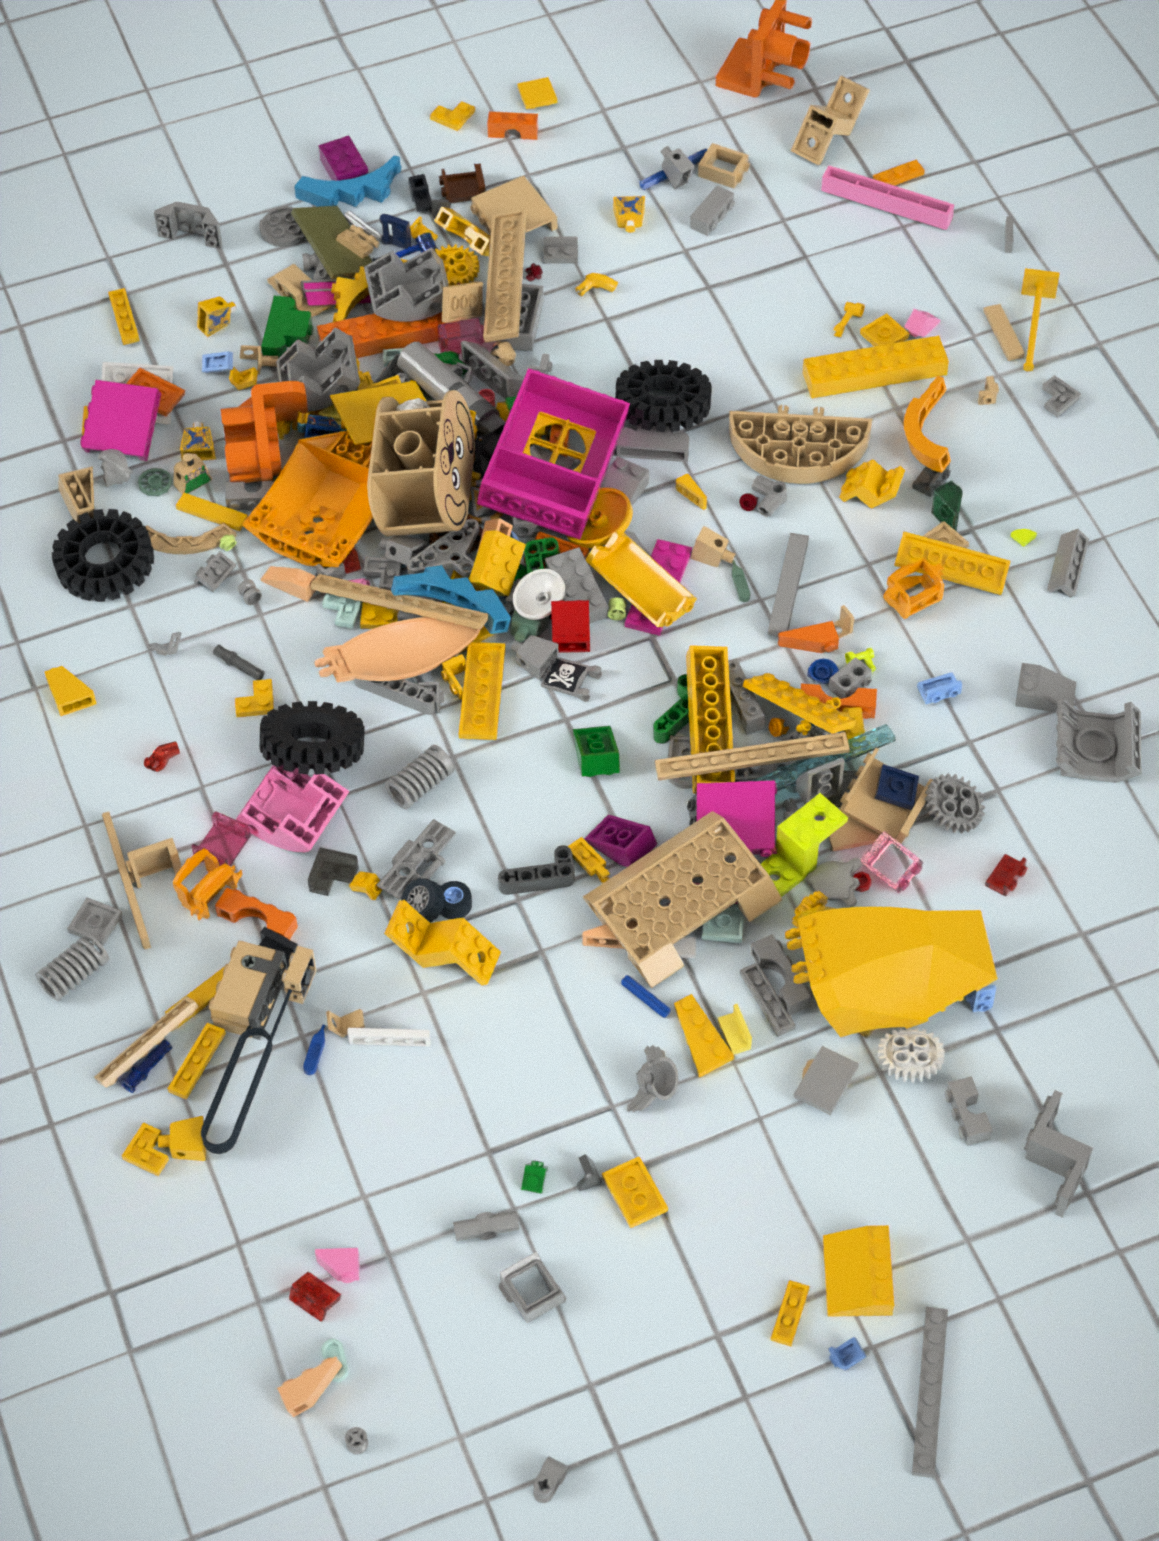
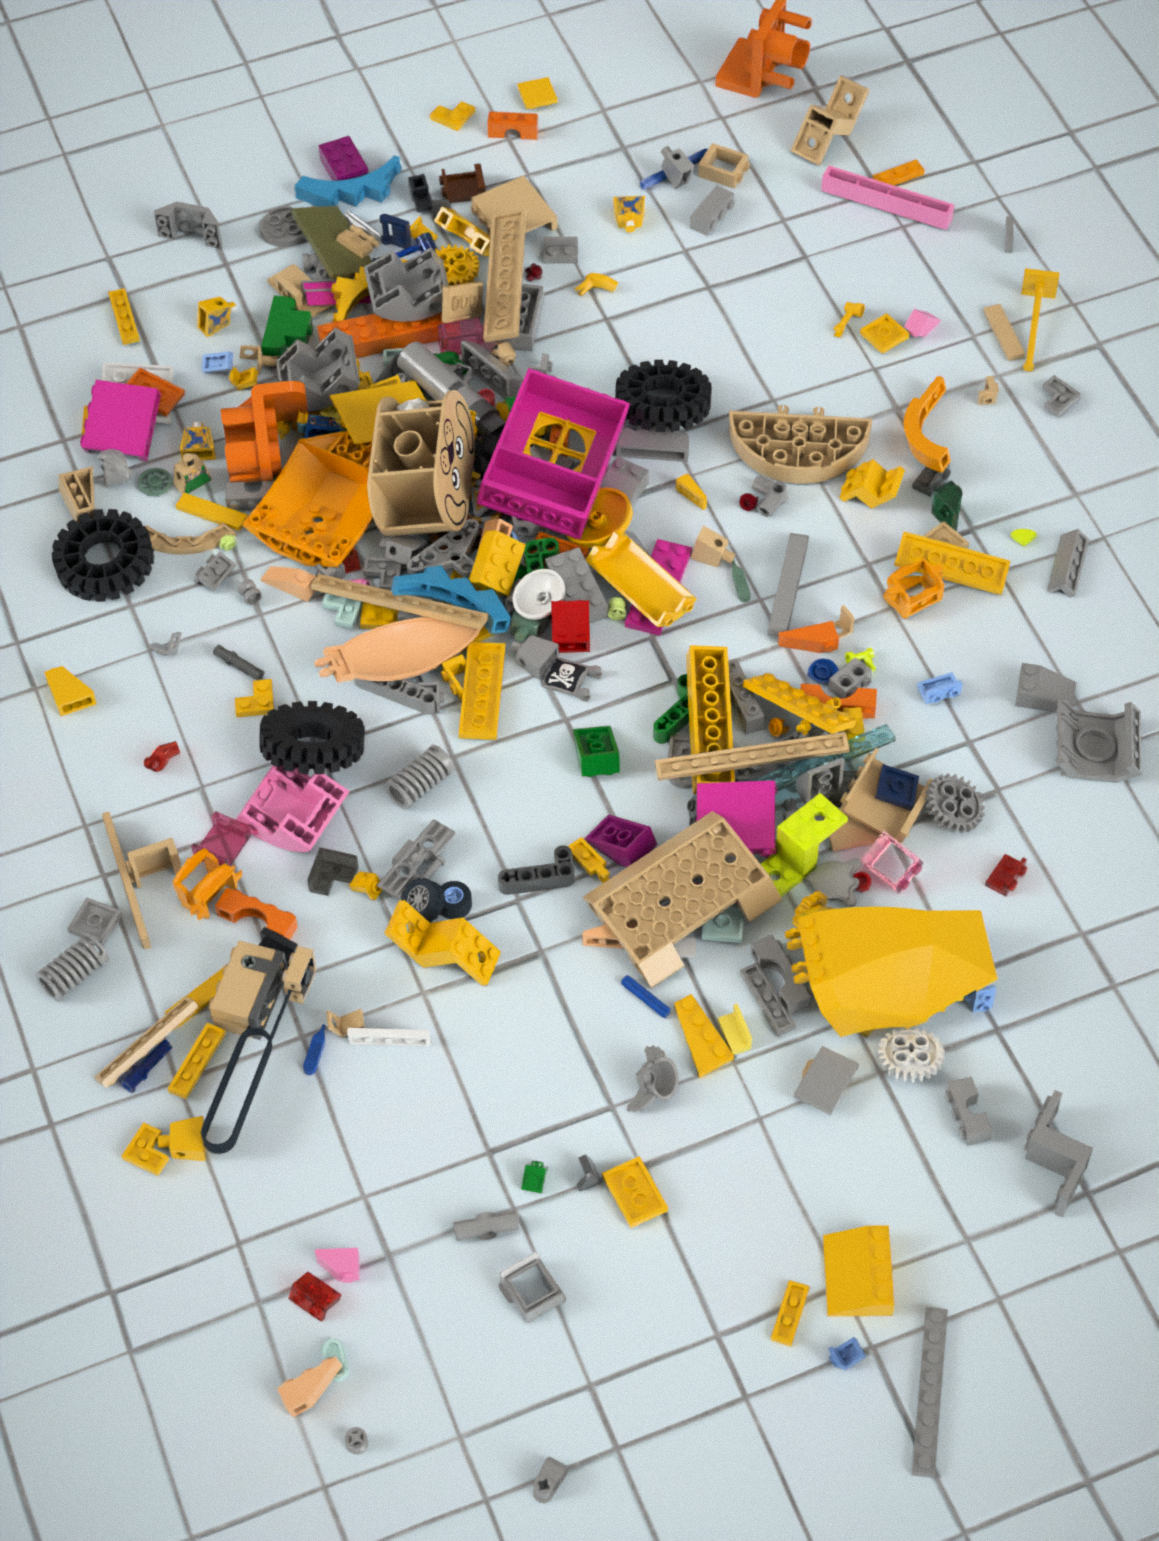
yellow brick [803,335,949,399] -> none

